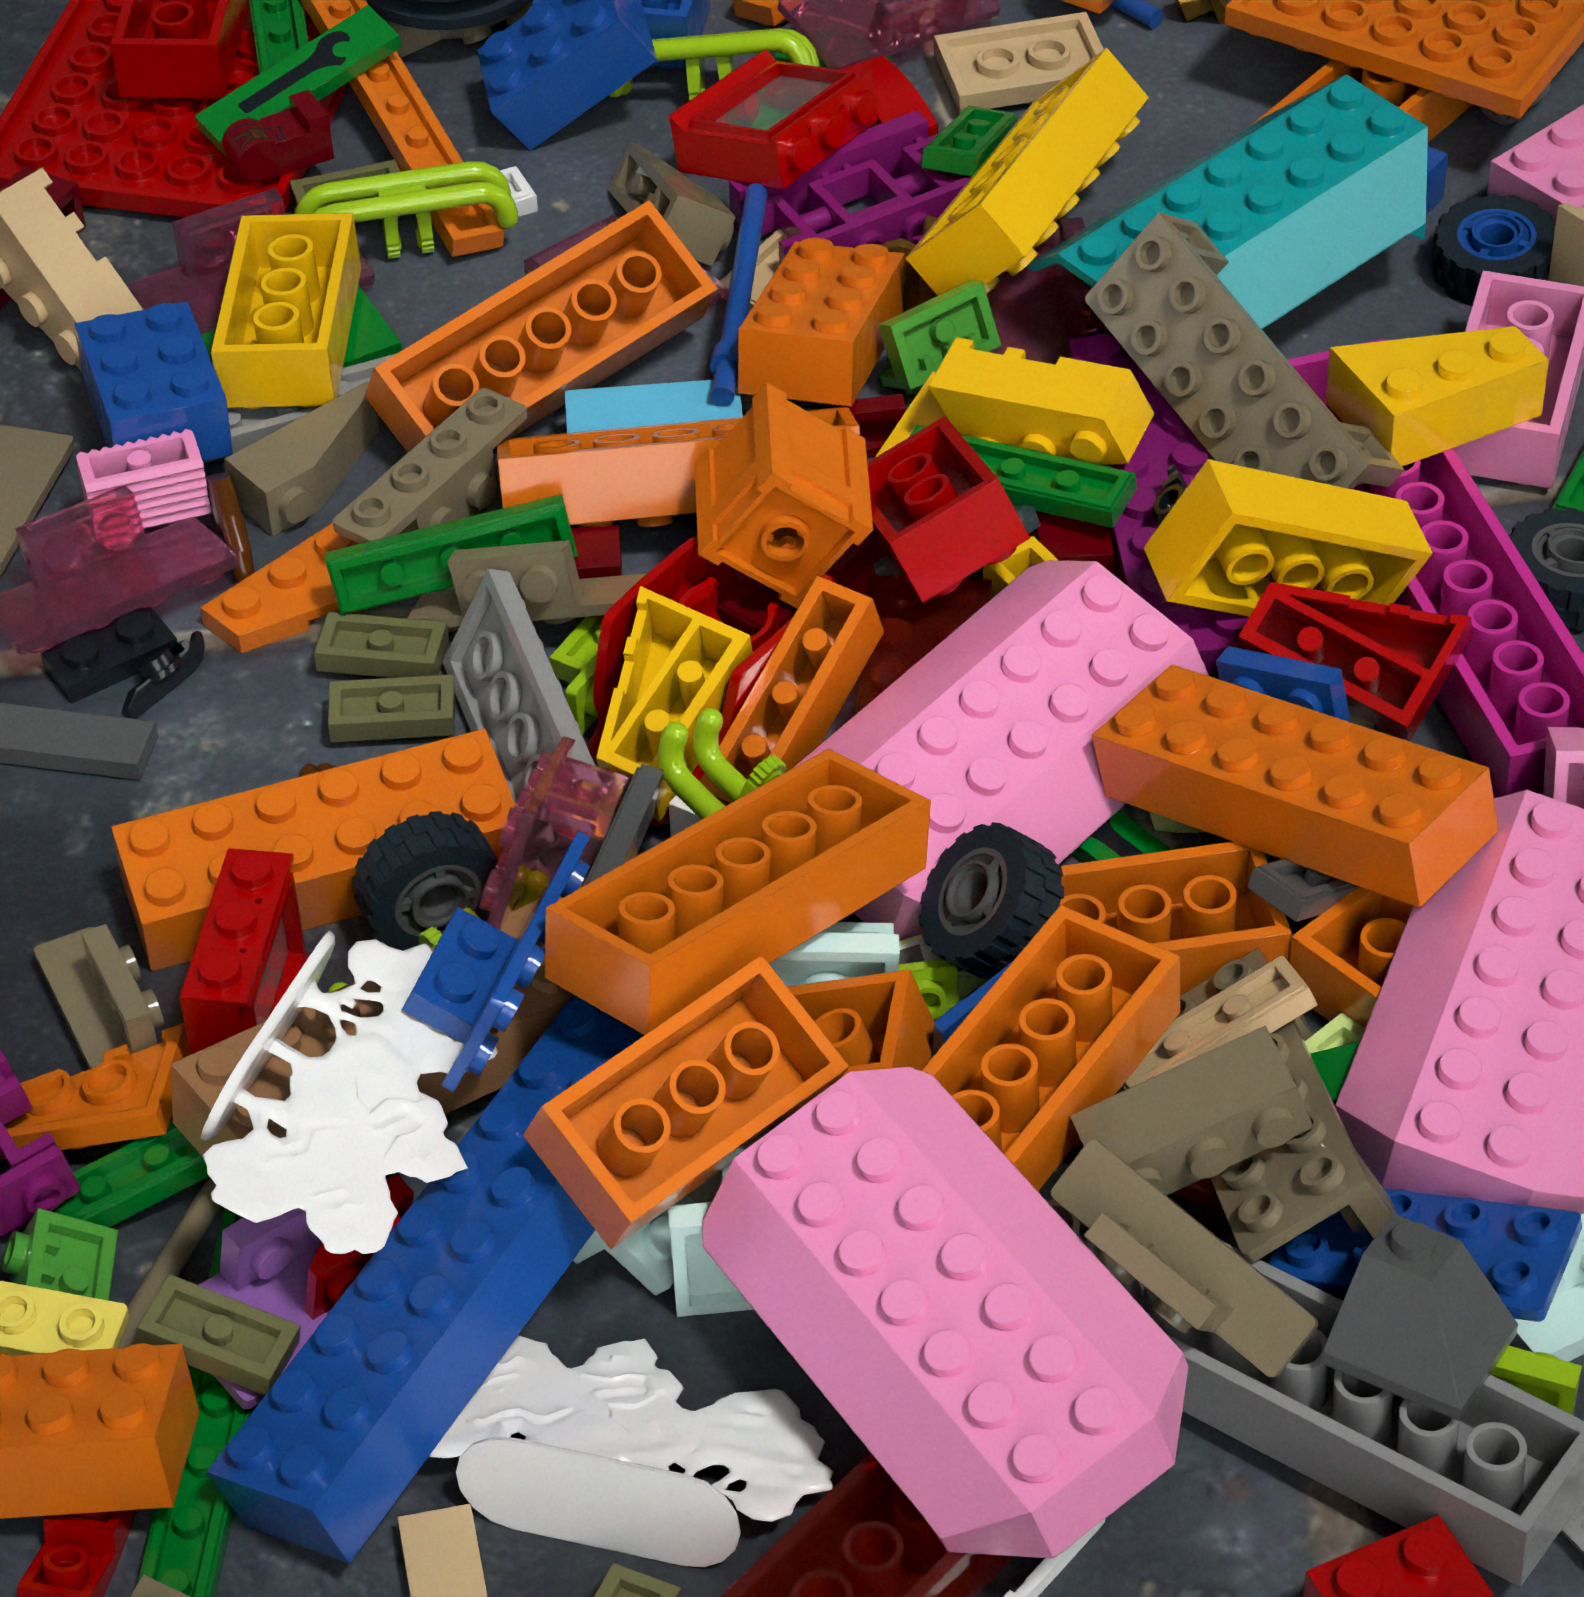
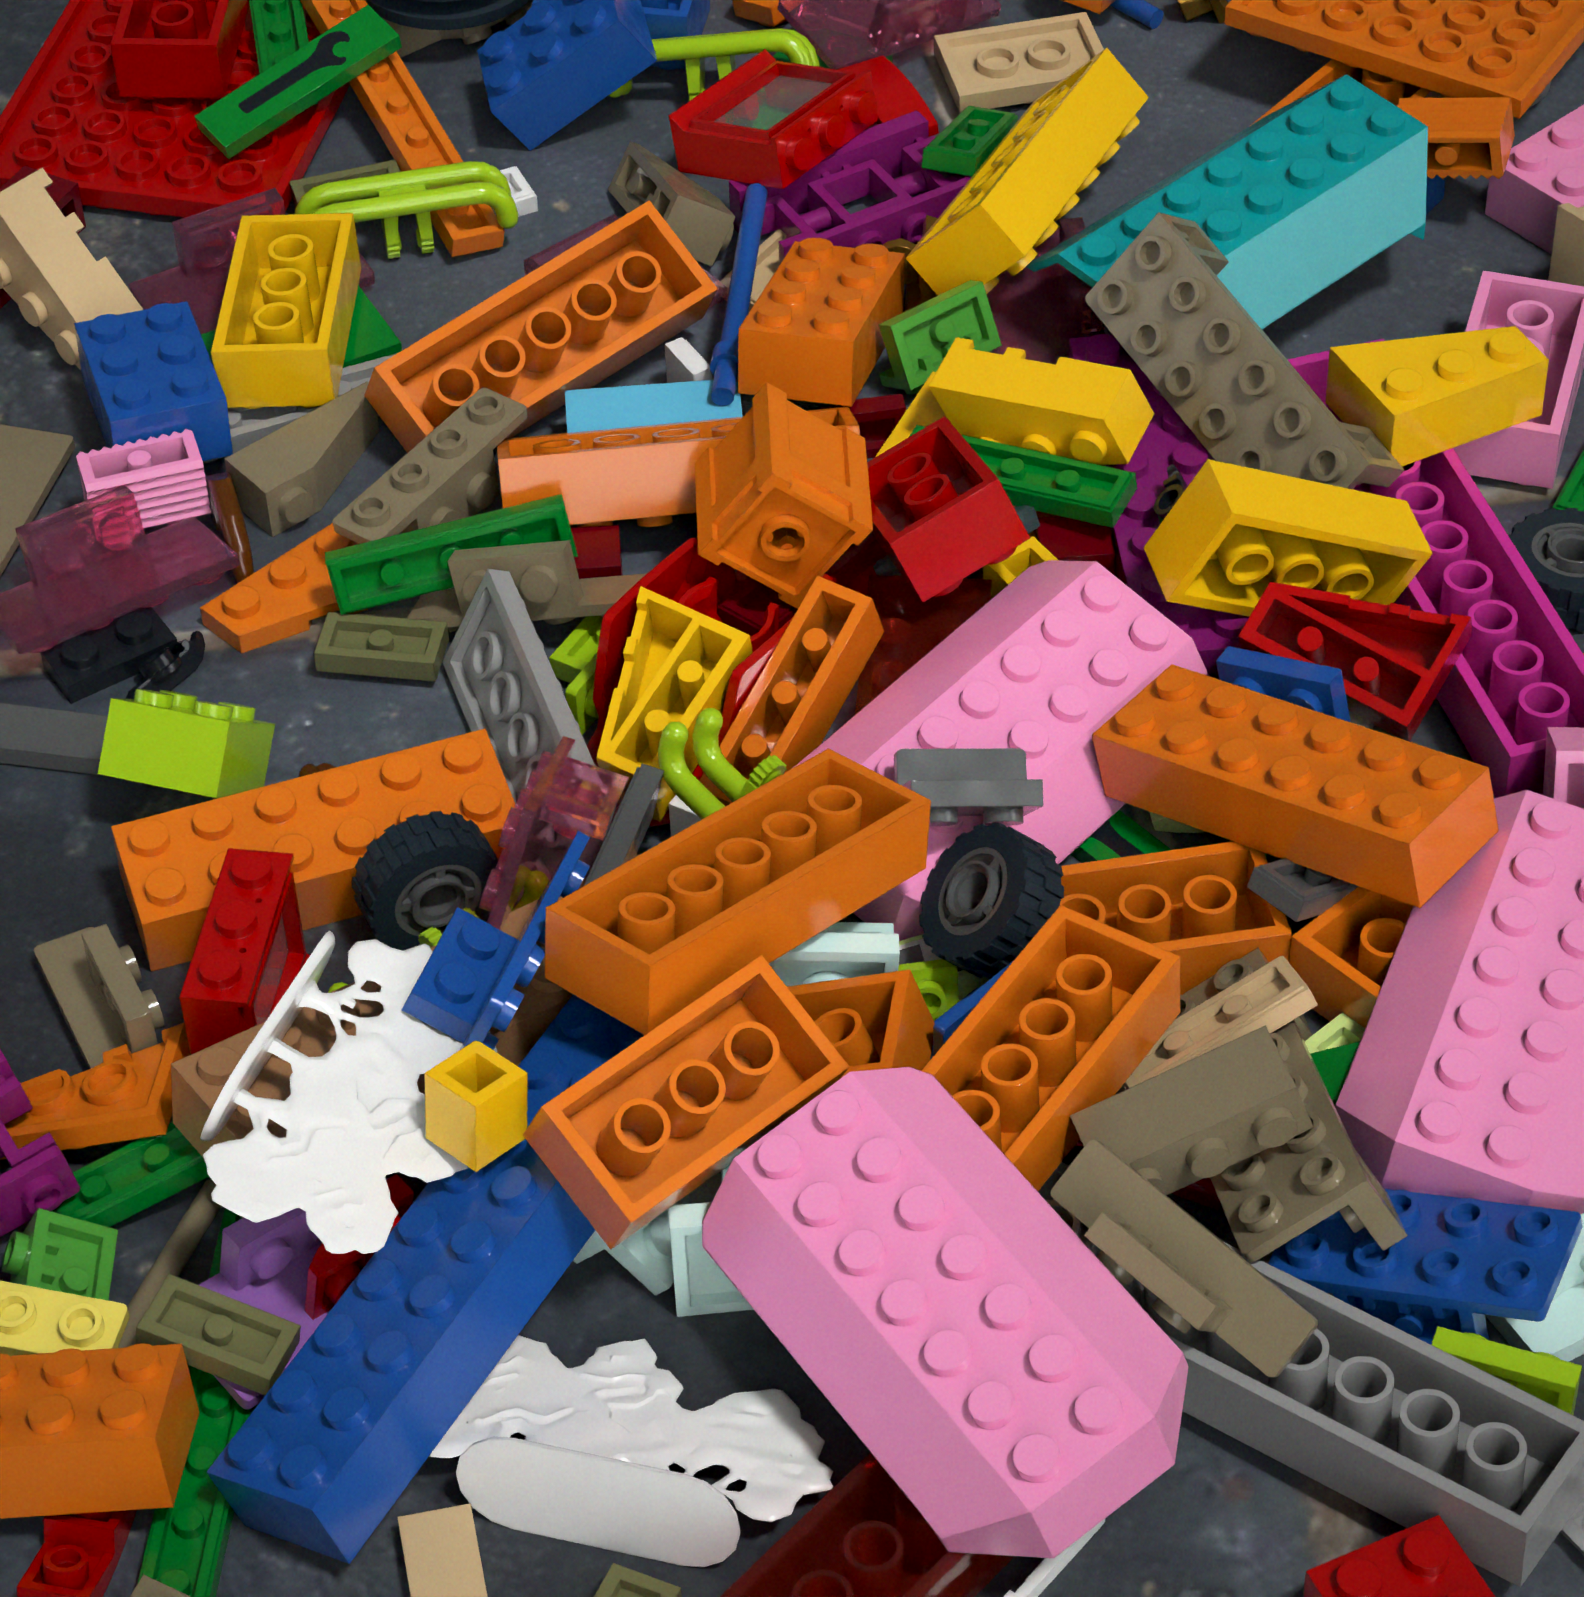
dark red leg [222,89,334,182] -> none
olive plate [328,674,455,743] -> none
dark grey slope [1321,1214,1518,1421] -> none
black wheel [1433,194,1556,306] -> none
none -> lime brick [97,689,275,798]
none -> yellow brick [424,1041,528,1172]
none -> white tile [665,337,713,383]
none -> dark grey bracket [894,748,1043,826]
none -> orange brick [1397,97,1515,180]

